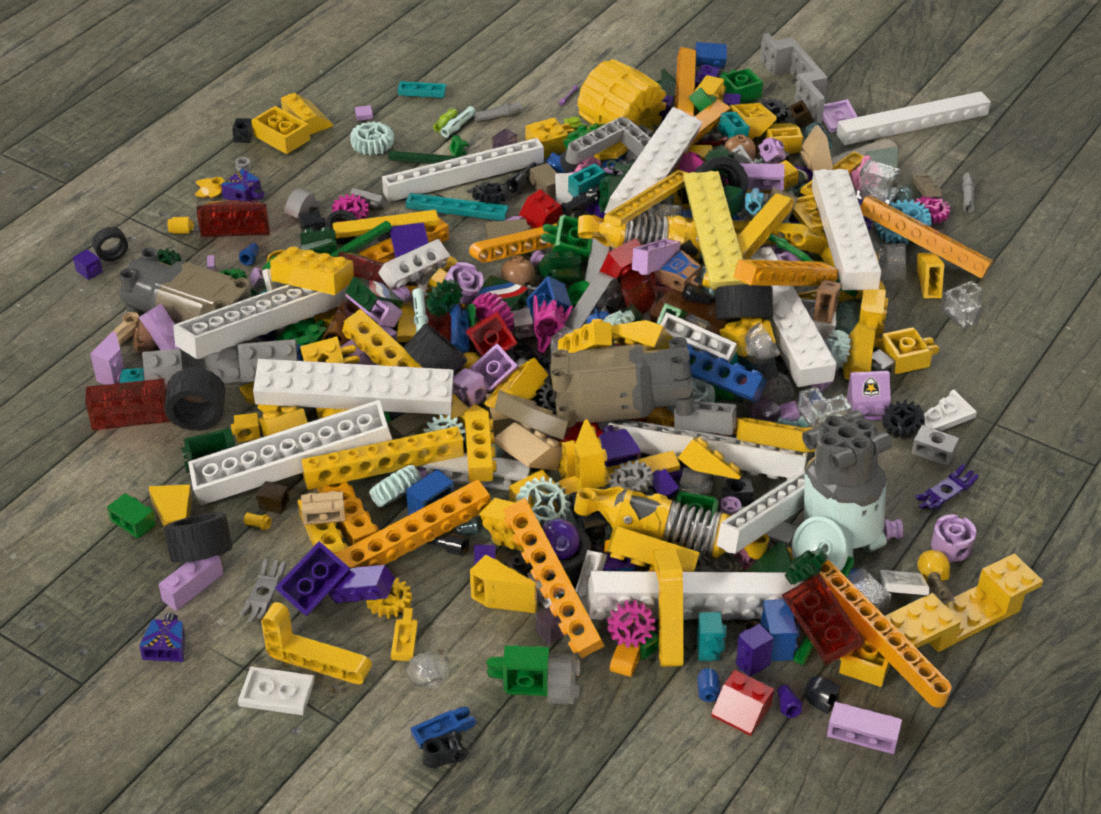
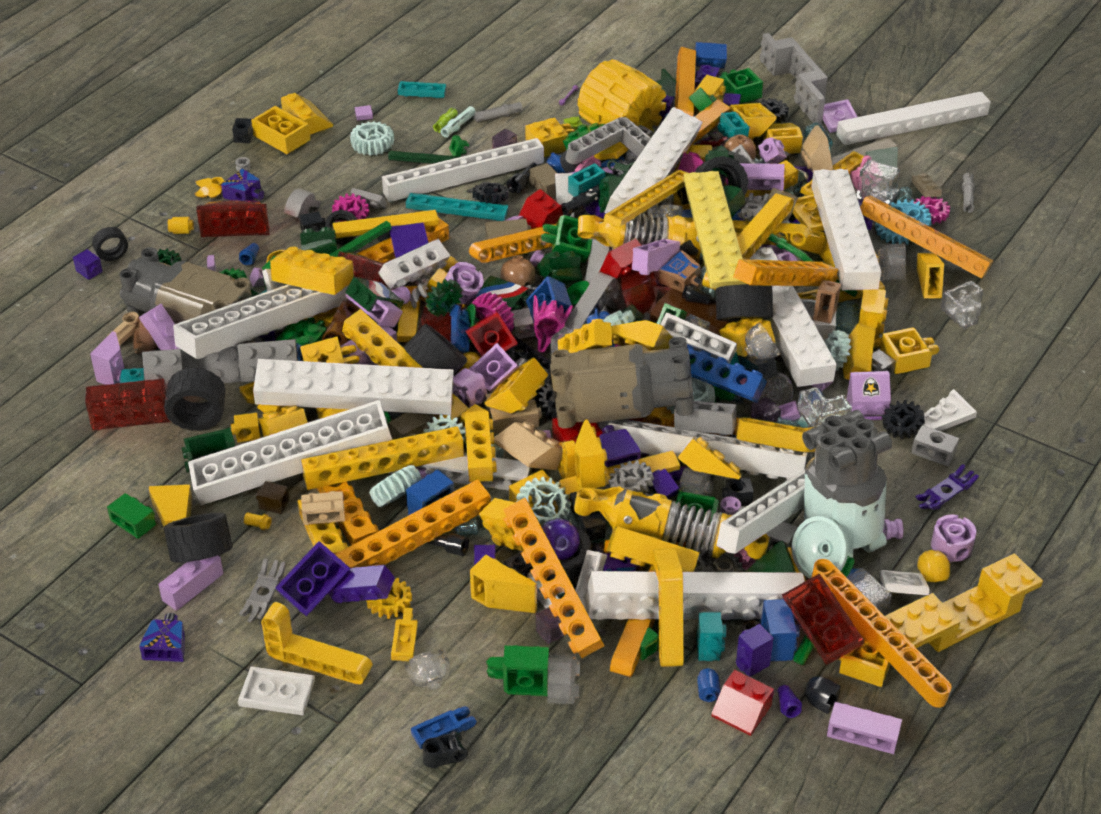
light aqua pin [412,288,428,333] -> none
dark tan slope [494,390,570,440] -> none
dark pink gear [607,600,655,648] -> none
medium azure piece [745,188,764,214] -> none
dark green gear [785,548,829,585] -> none
dark brown brick [788,100,814,129] -> none
dark tan hinge [928,572,955,605] -> none

